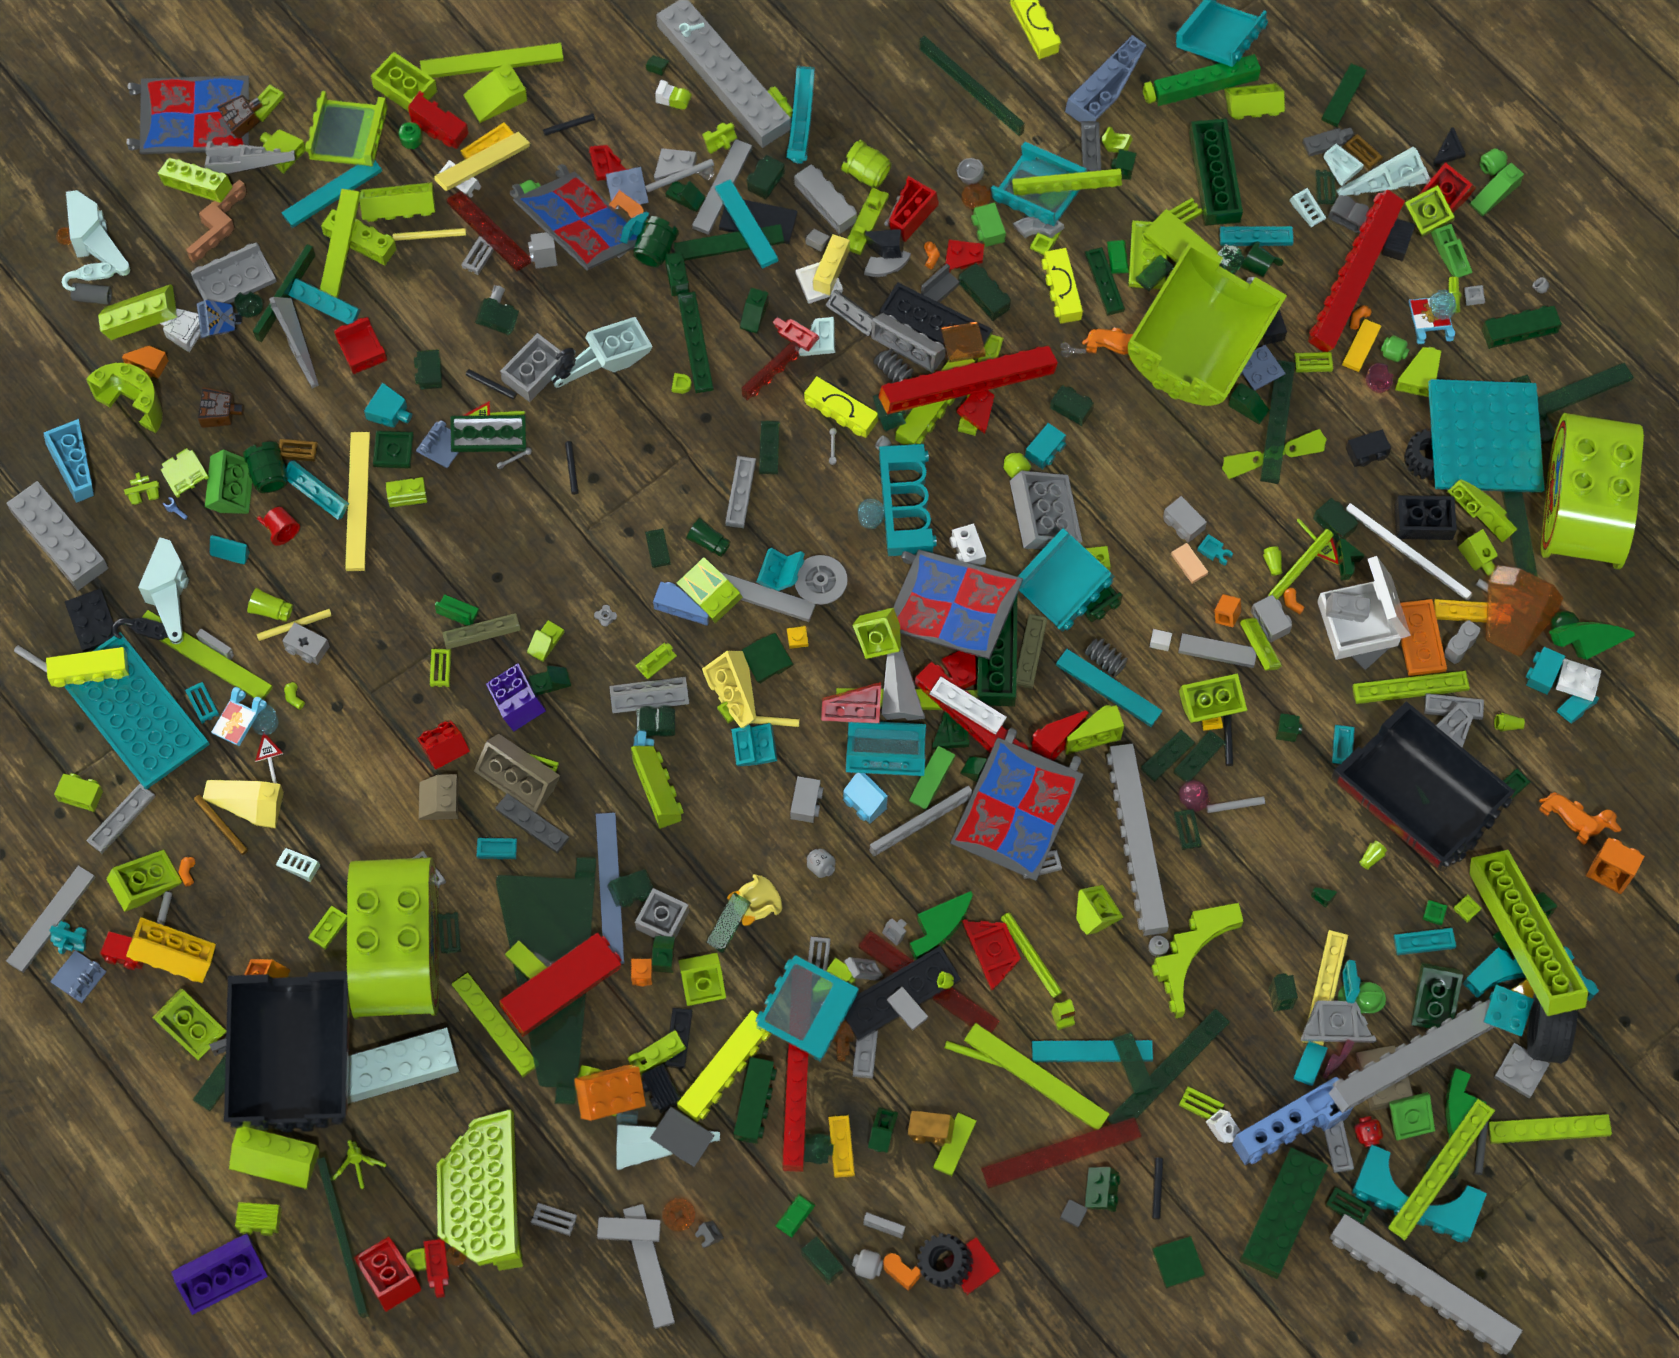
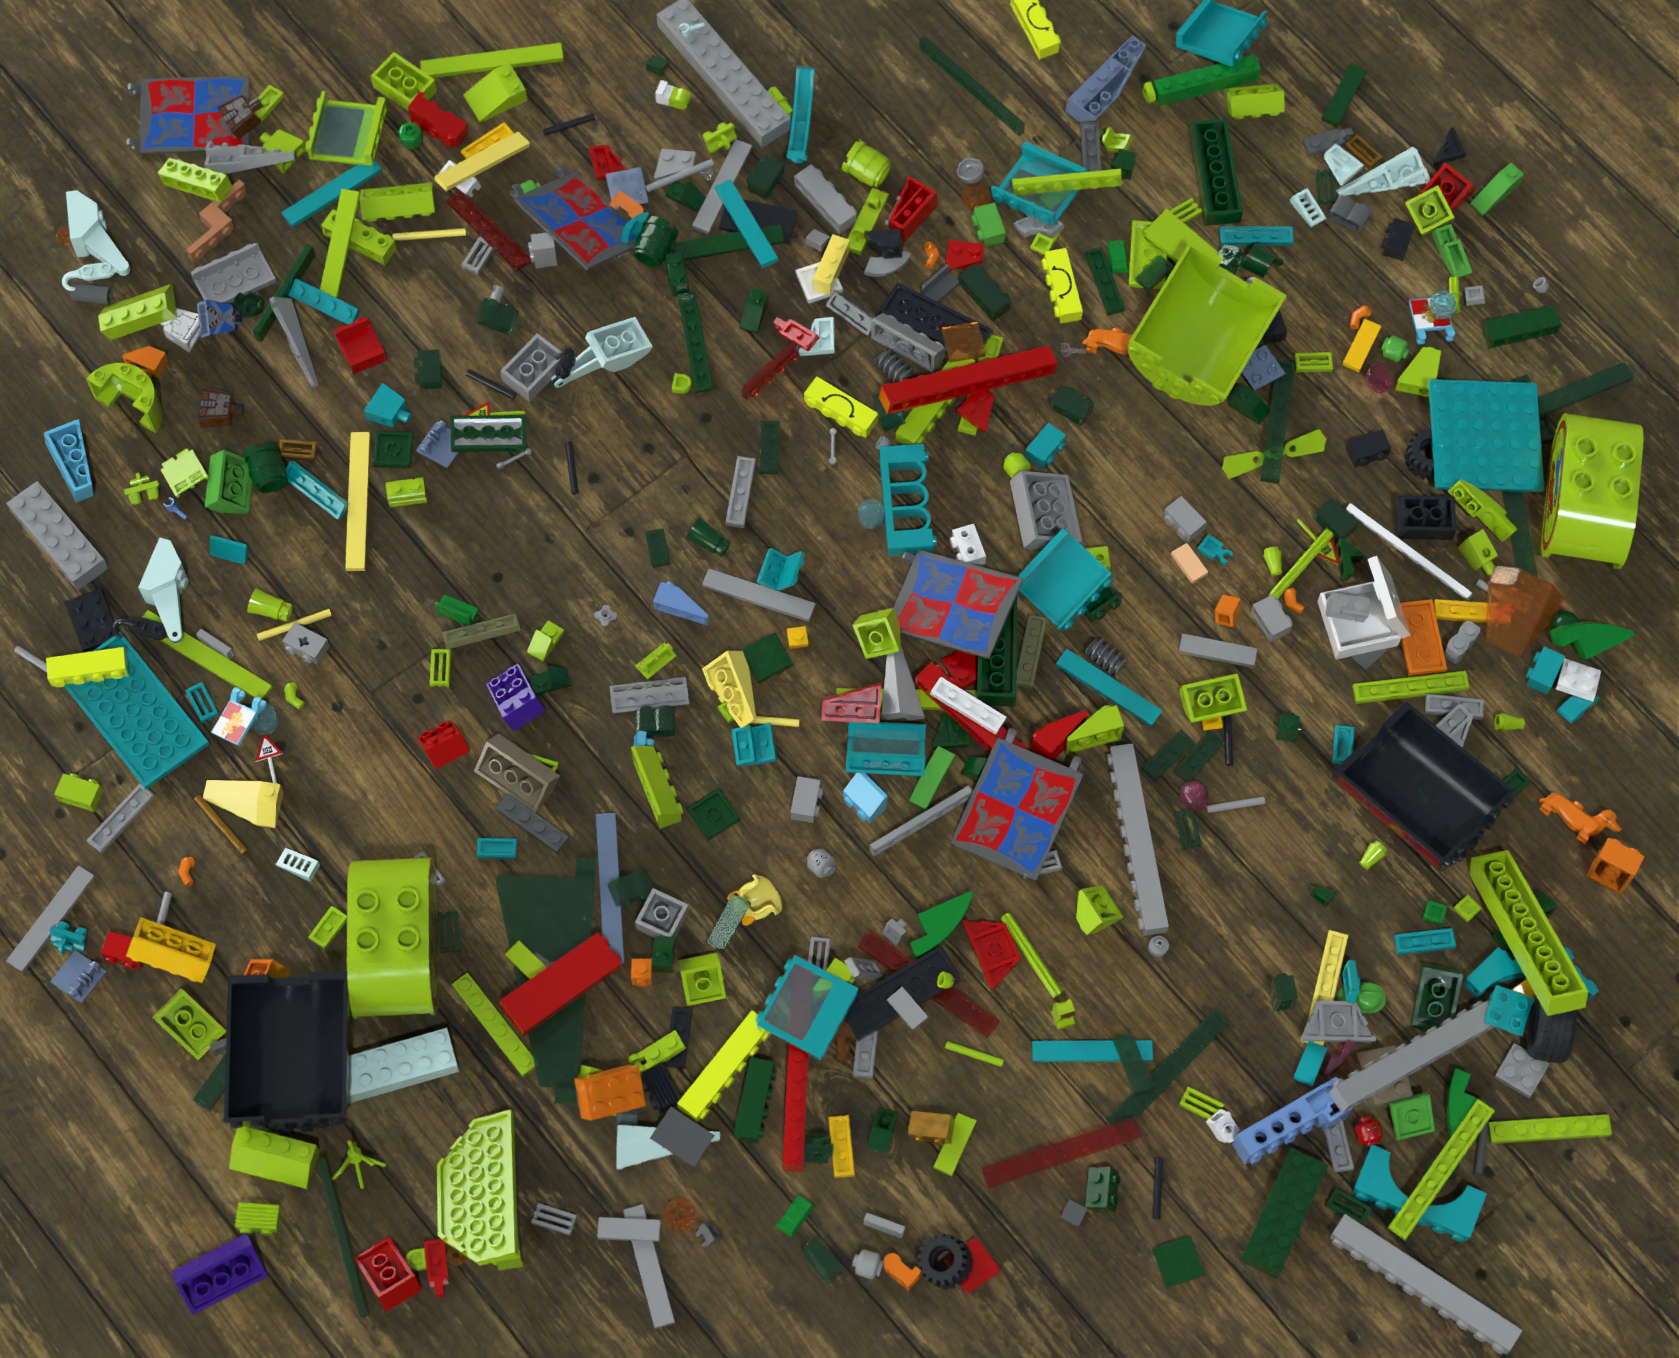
lime slope [106,850,182,912] -> none
red hat [257,507,300,546] -> none
dark tan slope [419,774,459,820] -> none
lime slope [677,558,743,623] -> none
light grey piece [795,555,847,605] -> none
lime tile [964,1023,1109,1132] -> none
white slope [1150,629,1172,651] -> none
lime arch [1152,903,1243,1018] -> none
lime tile [1240,618,1282,671] -> none
red brick [1308,189,1405,352] -> none
bright green head [1480,148,1507,175] -> none
none -> dark green tile [686,788,740,841]

